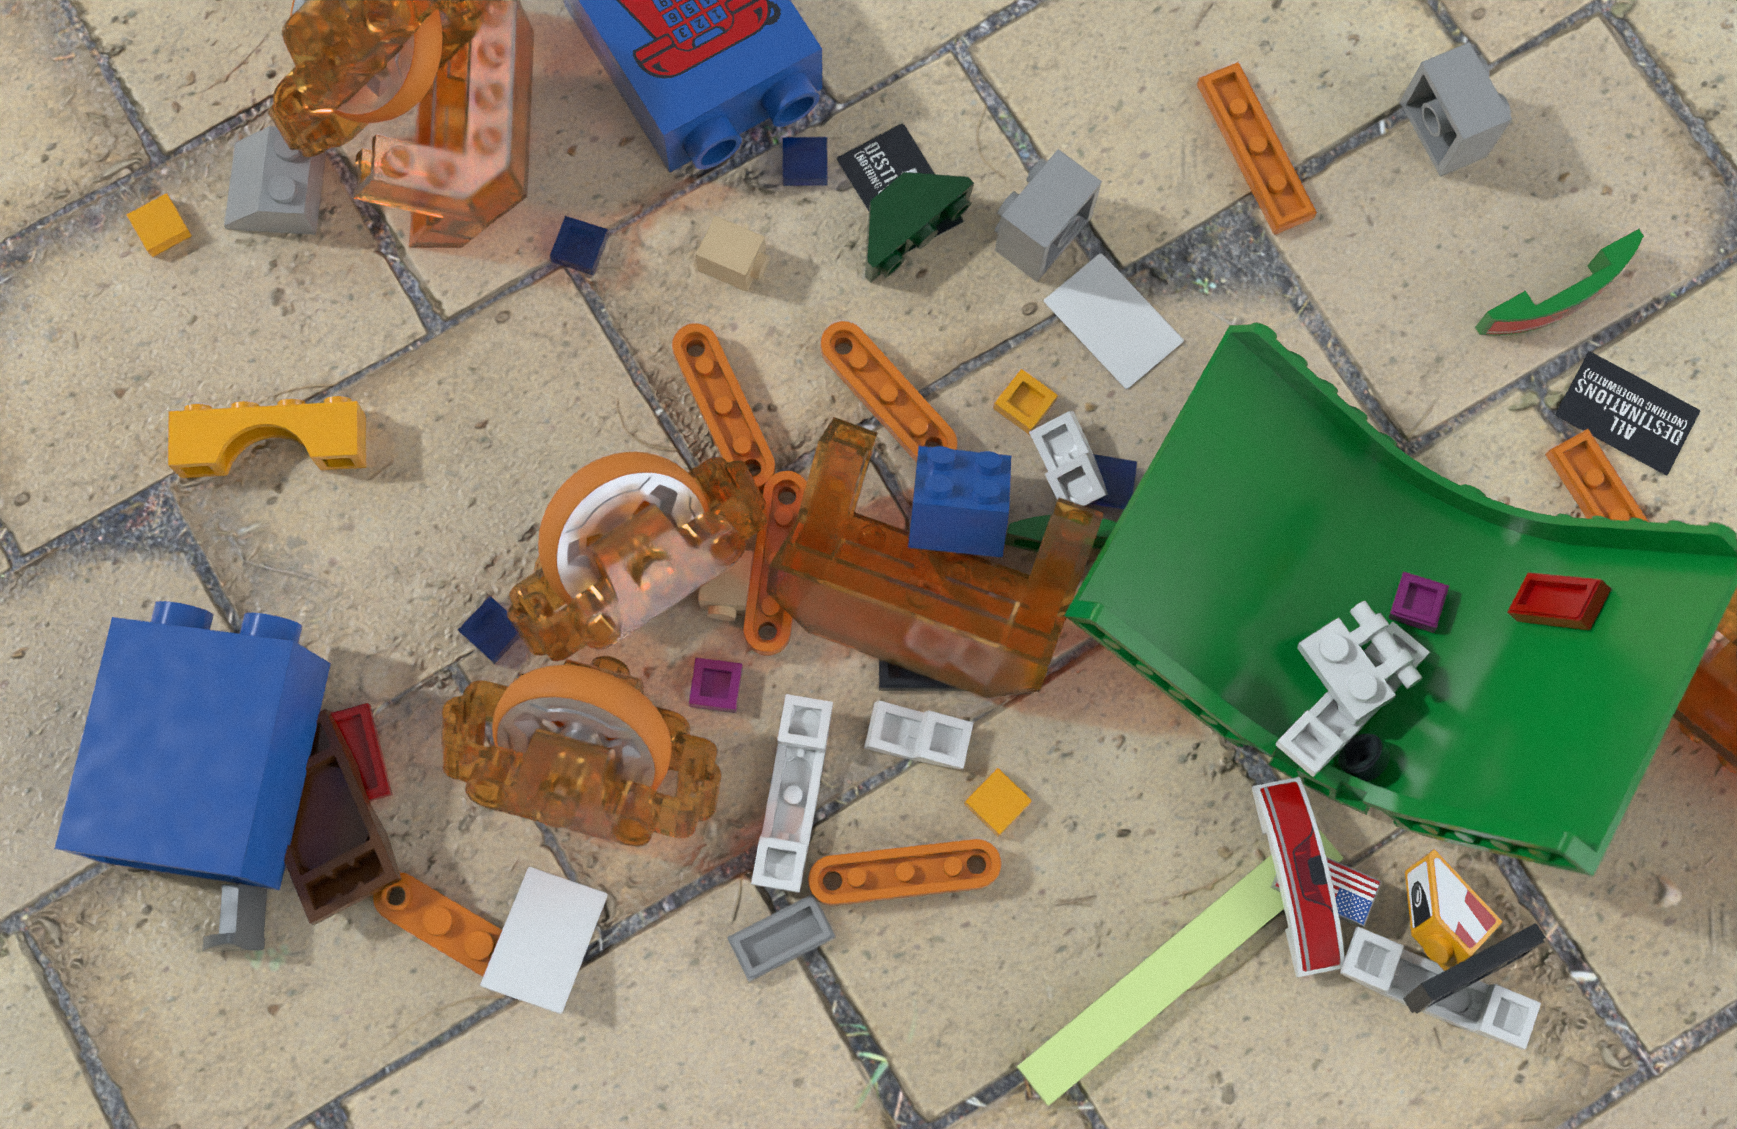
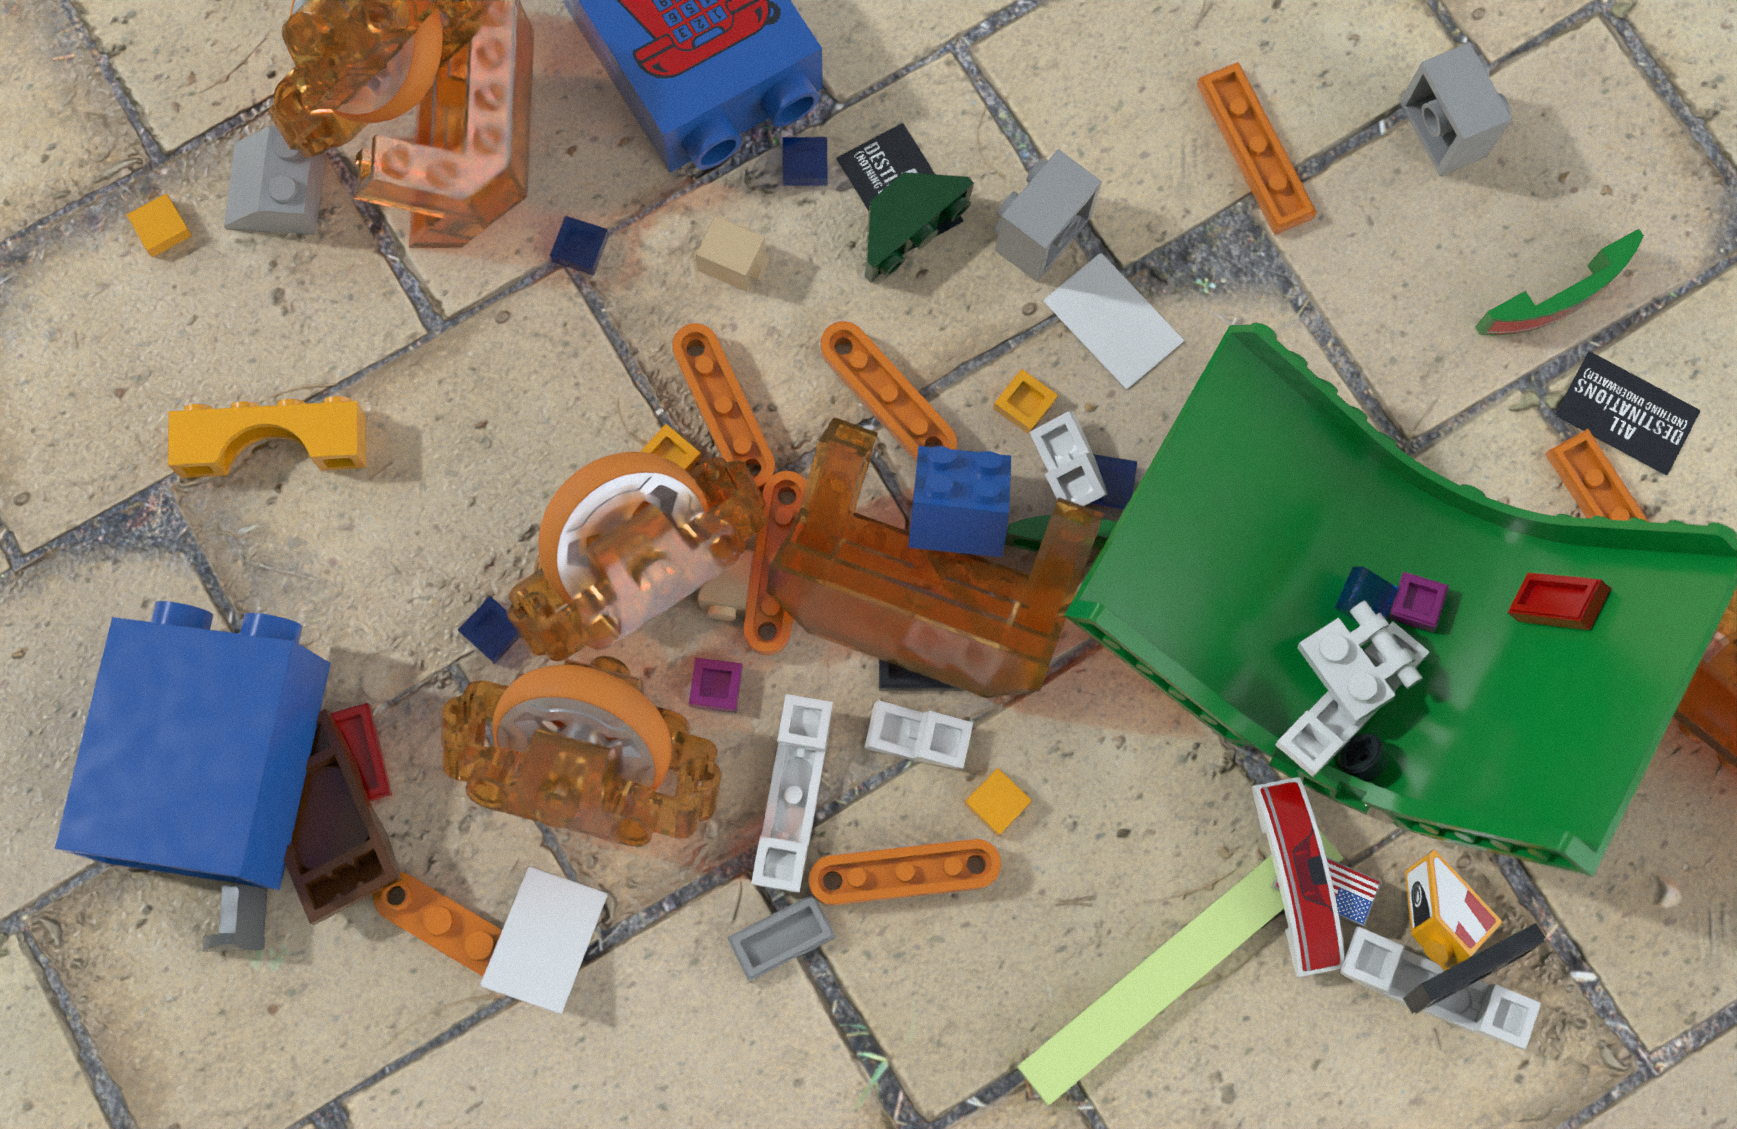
none -> light orange tile [640,424,701,472]
none -> tile [1335,566,1399,622]

